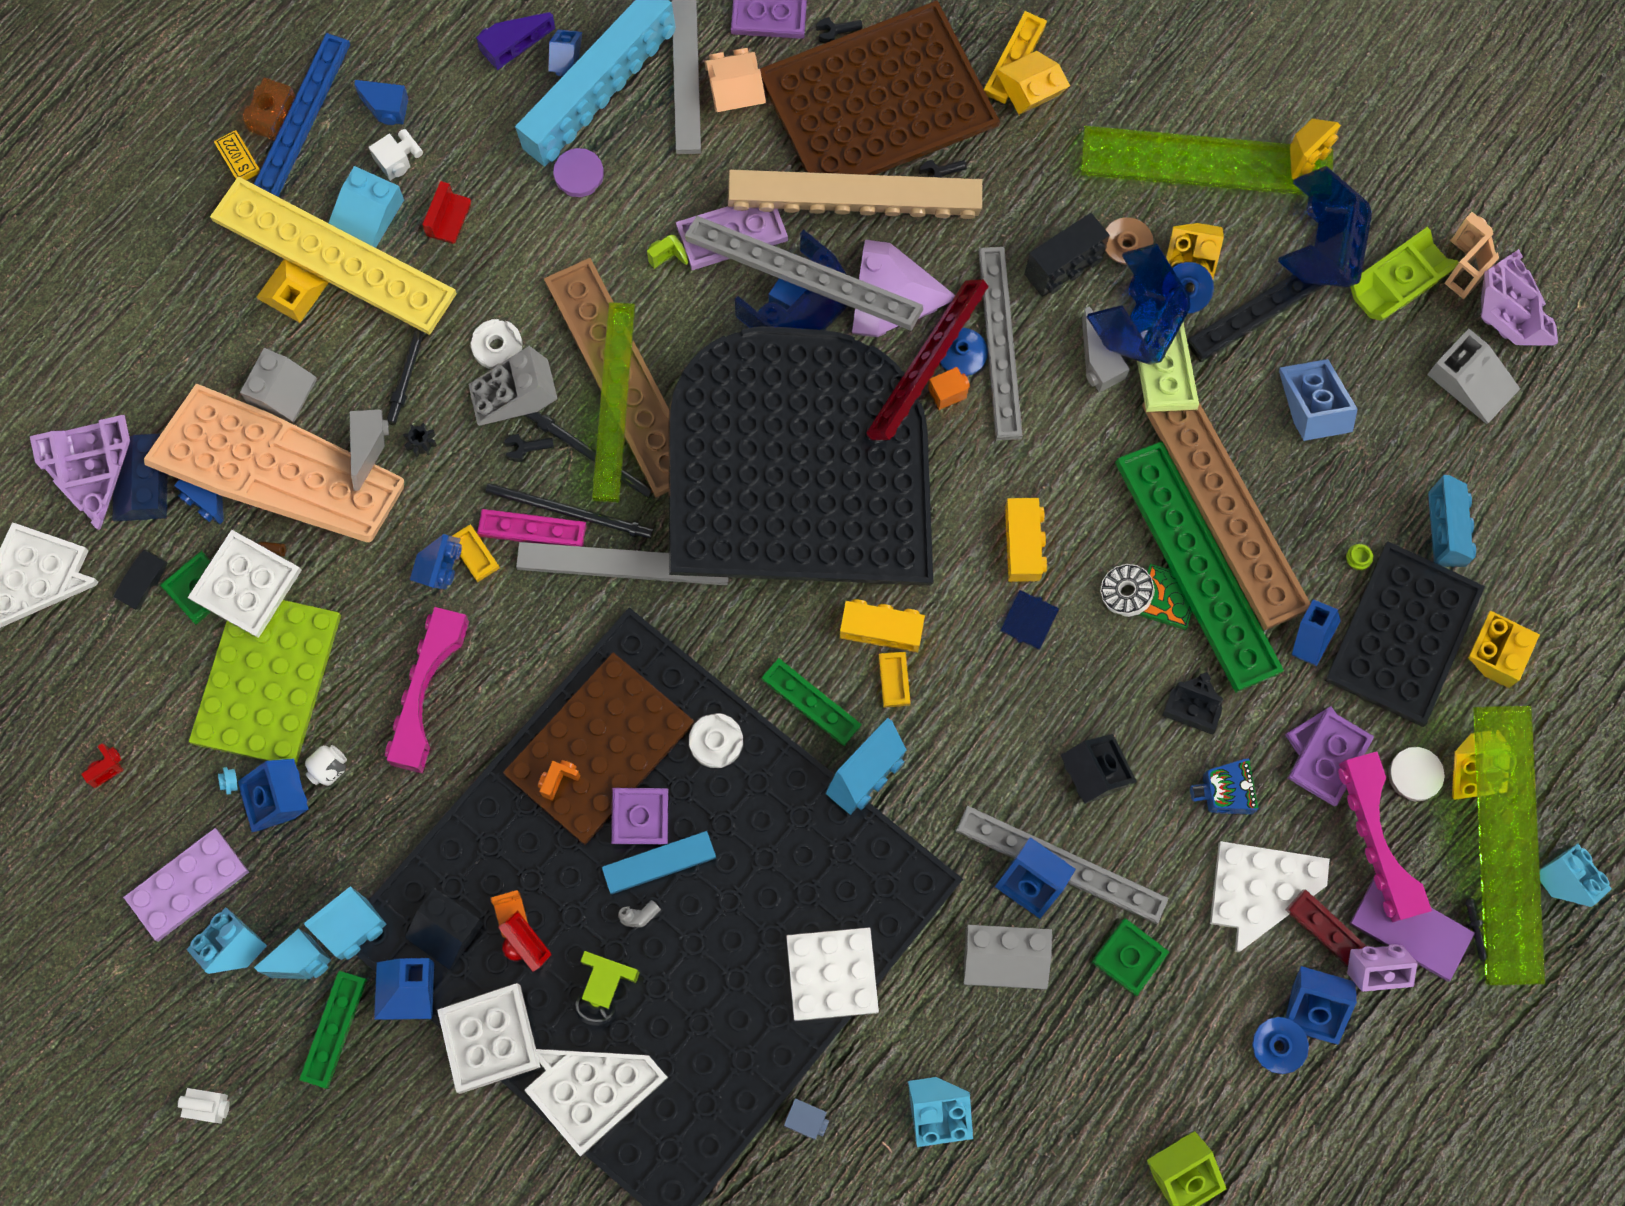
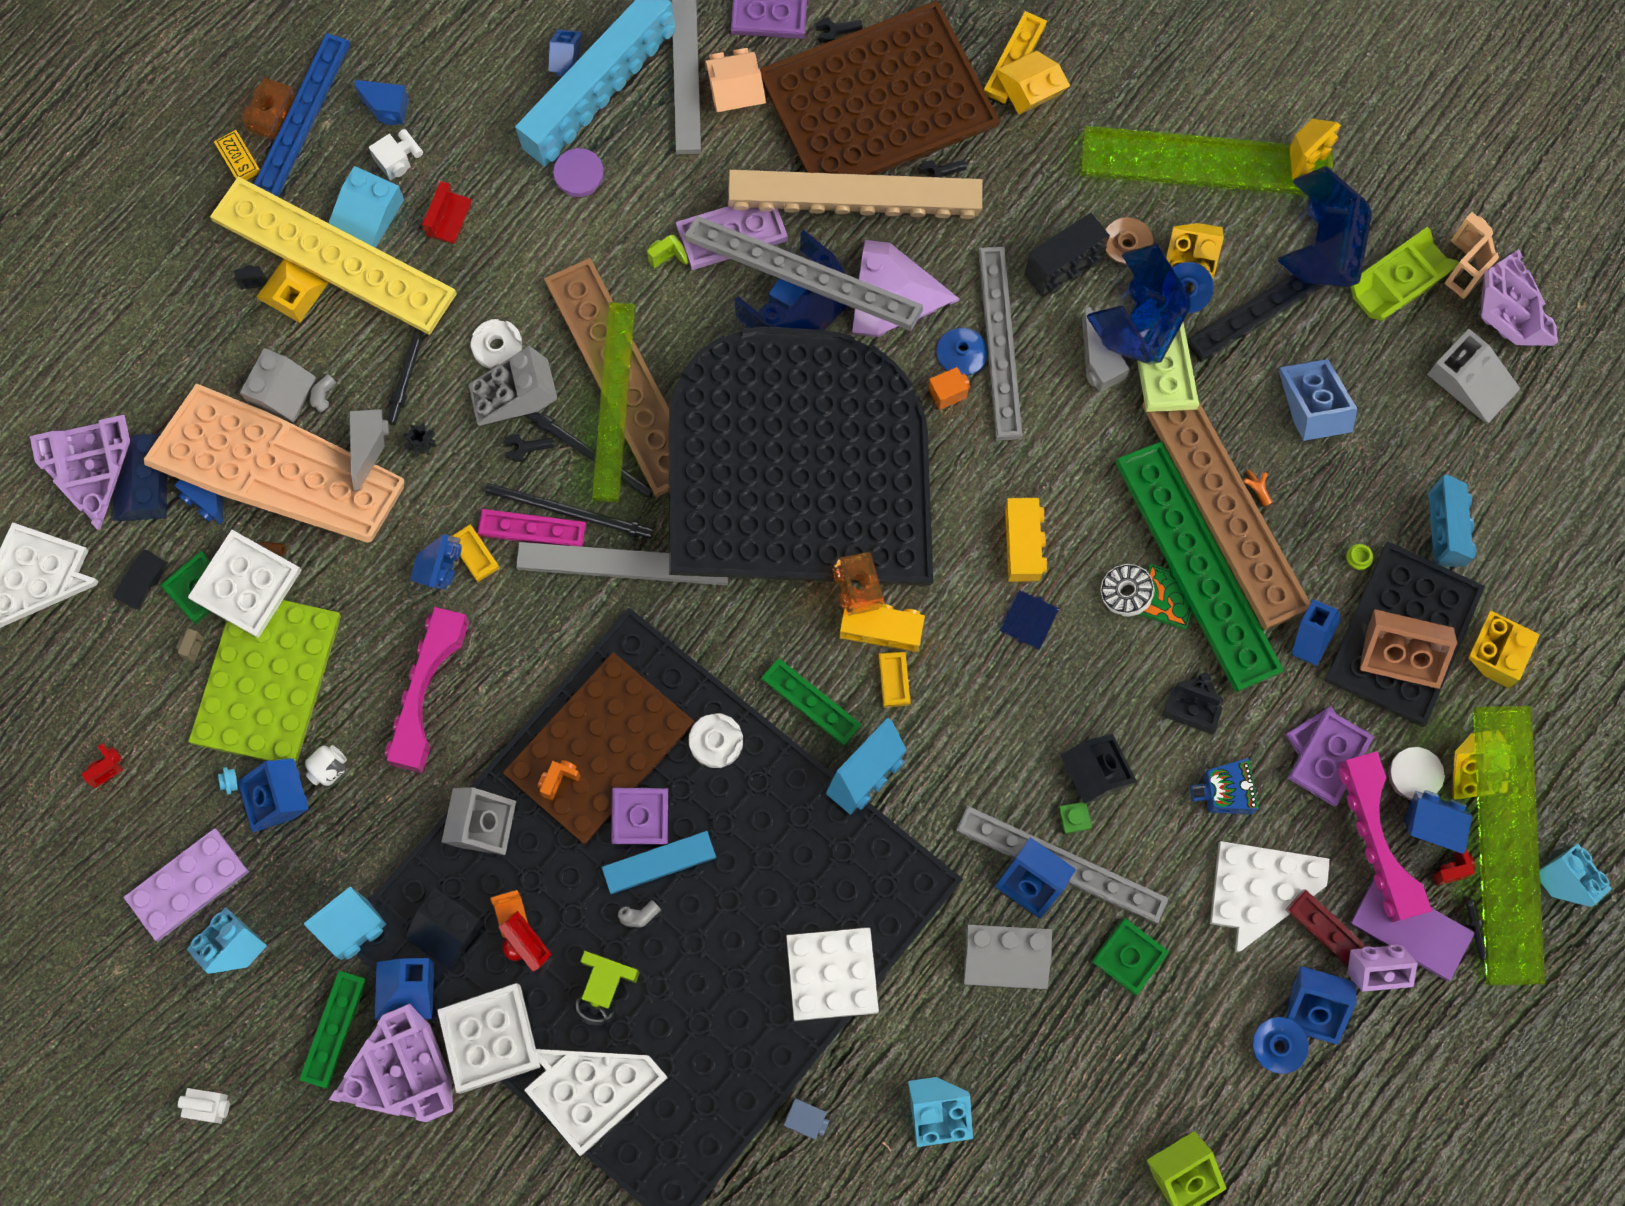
medium azure slope [254,928,331,979] -> none
dark purple slope [476,12,555,70] -> none
dark red plate [866,279,989,440] -> none
none -> dark tan plate [177,629,205,663]
none -> black plate [234,265,266,290]
none -> light grey arm [310,374,336,412]
none -> lavender wedge [329,1004,453,1122]
none -> light grey slope [442,787,516,855]
none -> clear orange brick [833,552,884,616]
none -> bright green plate [1058,802,1092,835]
none -> orange bar [1243,469,1273,507]
none -> nougat slope [1360,609,1457,689]
none -> blue slope [1404,790,1472,854]
none -> red bracket [1432,848,1475,886]

